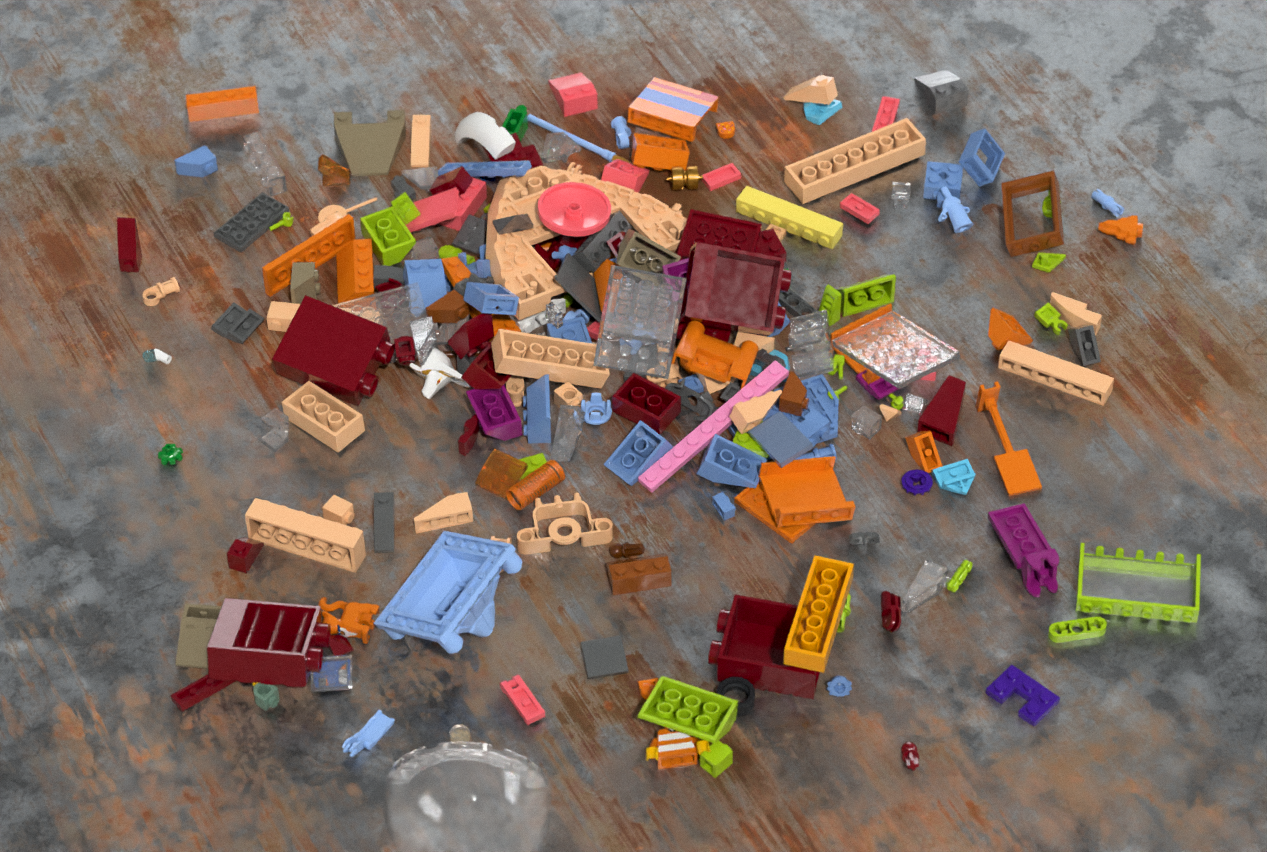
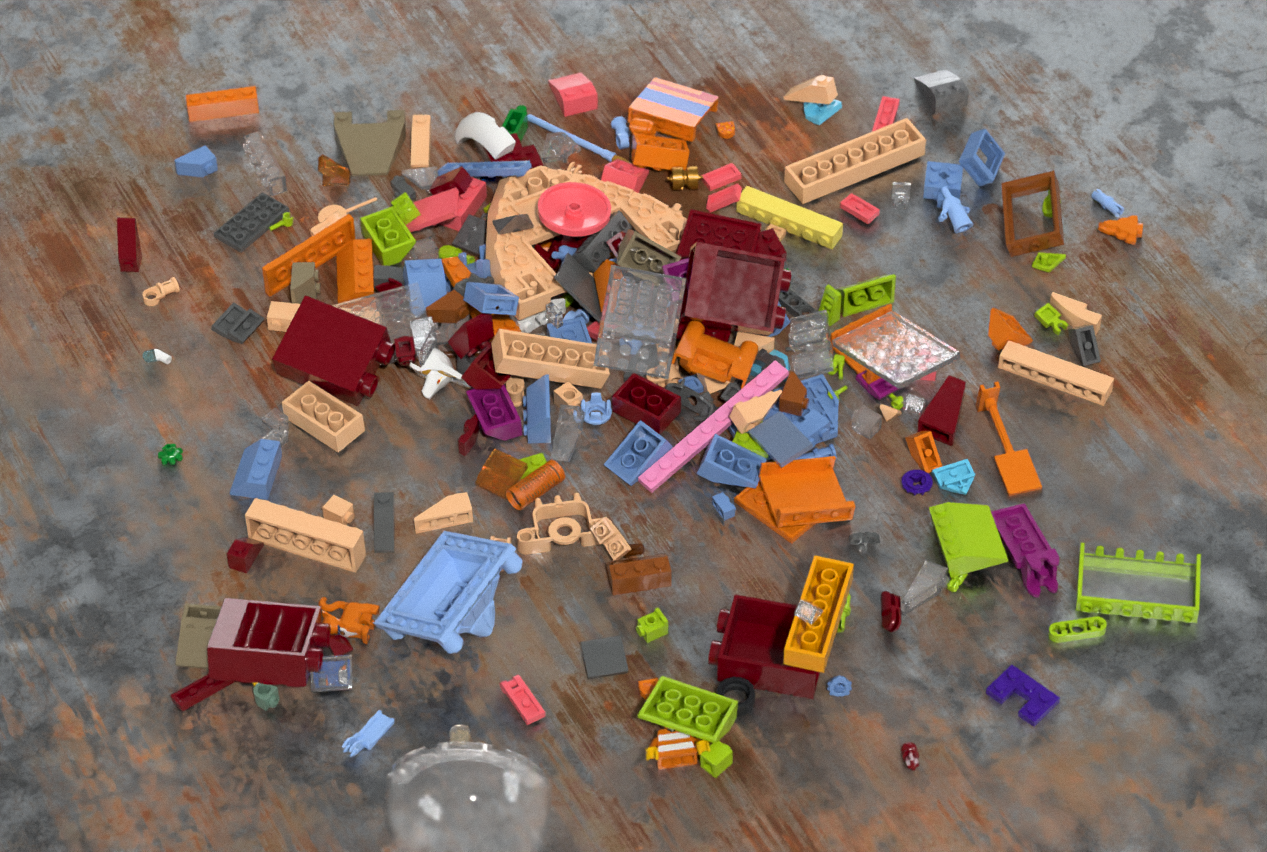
none -> medium blue slope [230,439,282,500]
none -> light nougat slope [590,517,632,561]
none -> orange brick [629,117,657,136]
none -> lime brick [636,607,668,643]
none -> coral tile [706,183,742,213]
none -> clear slope [794,599,823,624]
none -> lime slope [929,502,1008,578]

